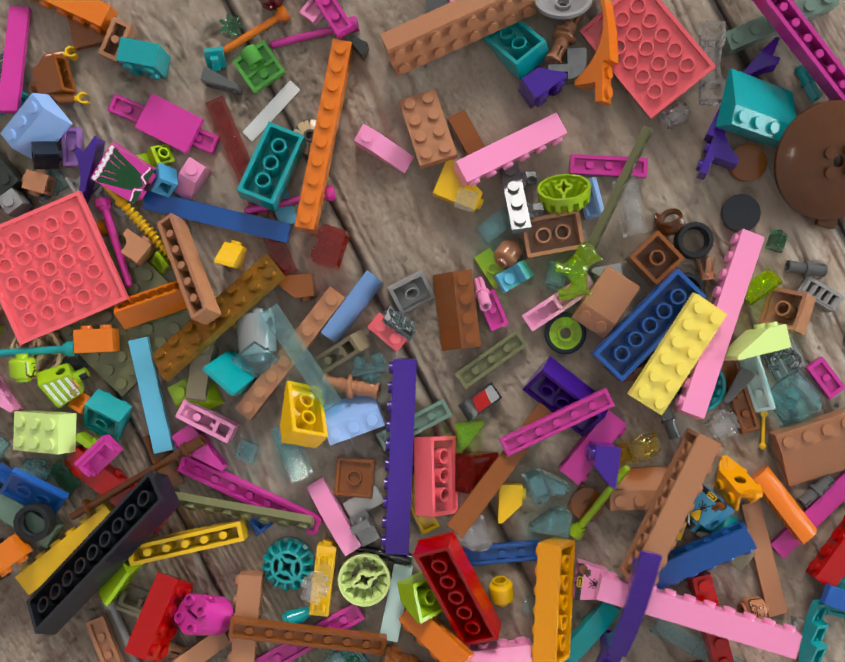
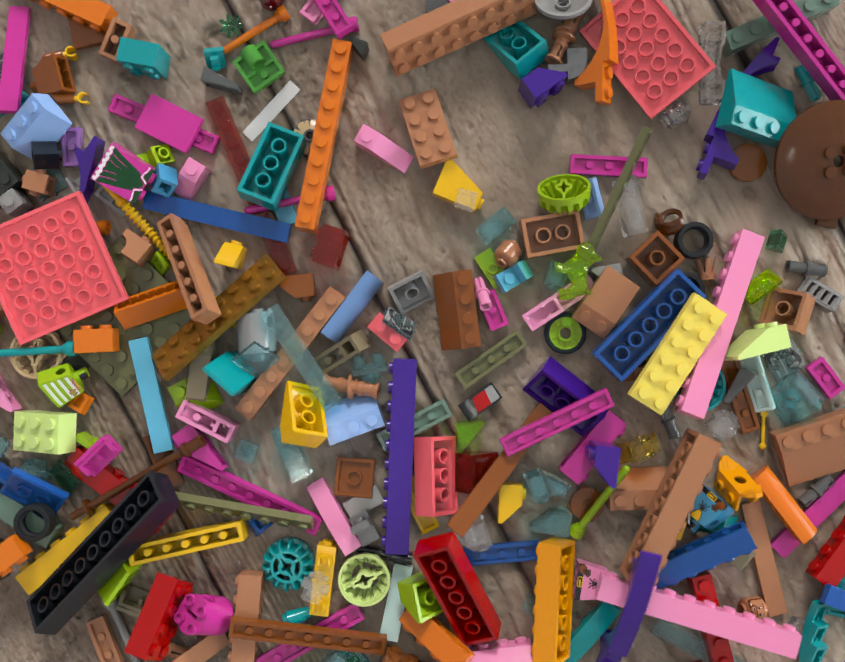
lime head [8,353,37,382] -> none
teal slope [83,389,132,442] -> none
dark pink piece [94,196,133,288] -> none
dark orange tile [447,109,485,156] -> none
bright pink brick [453,112,567,187] -> none
yellow head [488,576,514,607] -> none
hinge [499,164,544,234] -> none
black tile [720,194,761,232] -> none

